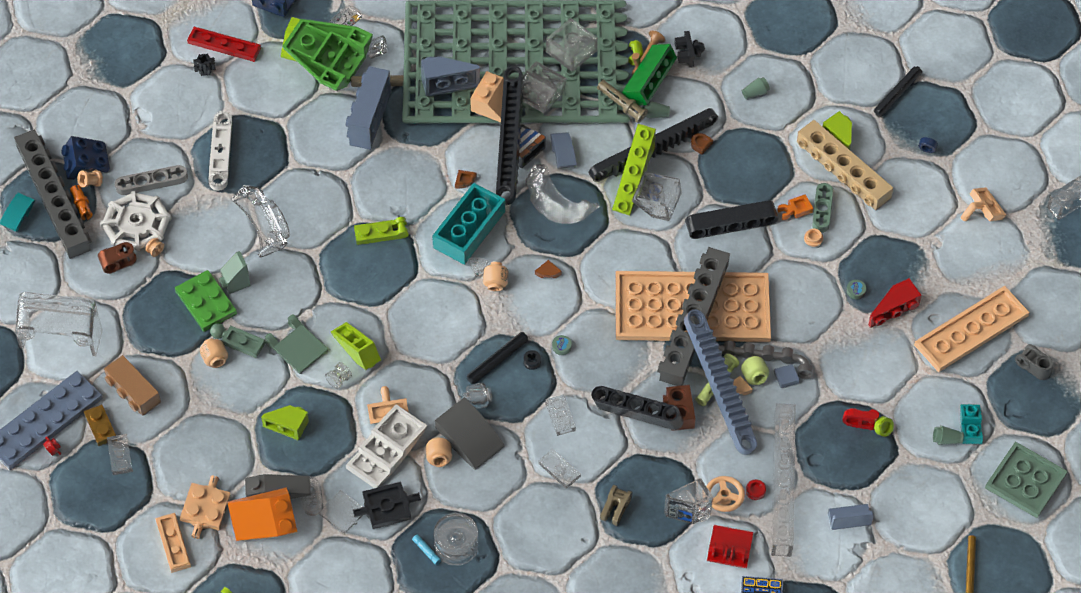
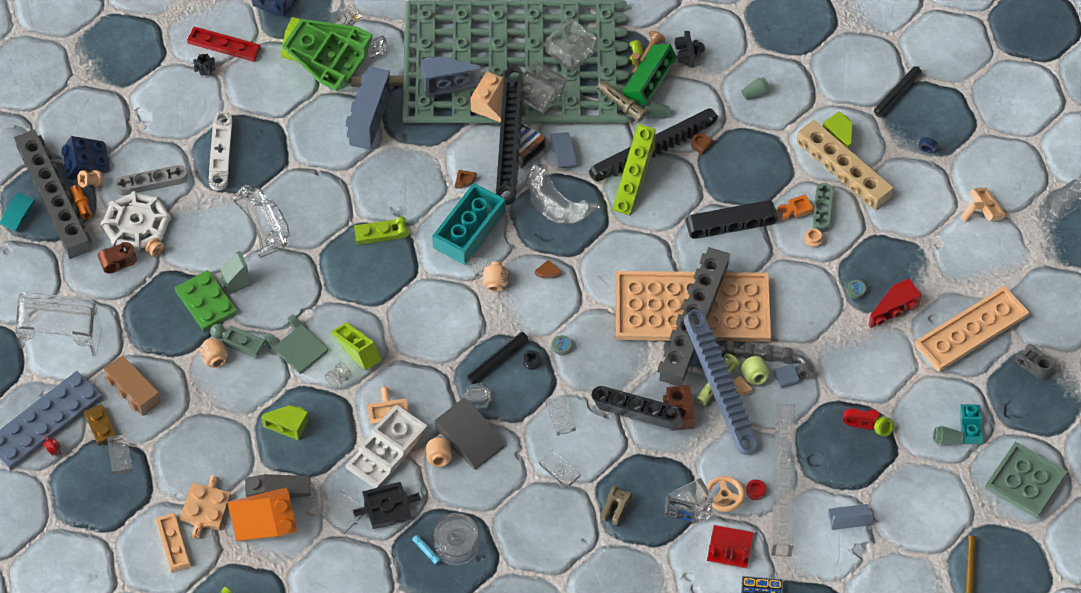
clear slope [632,171,682,221] -> none

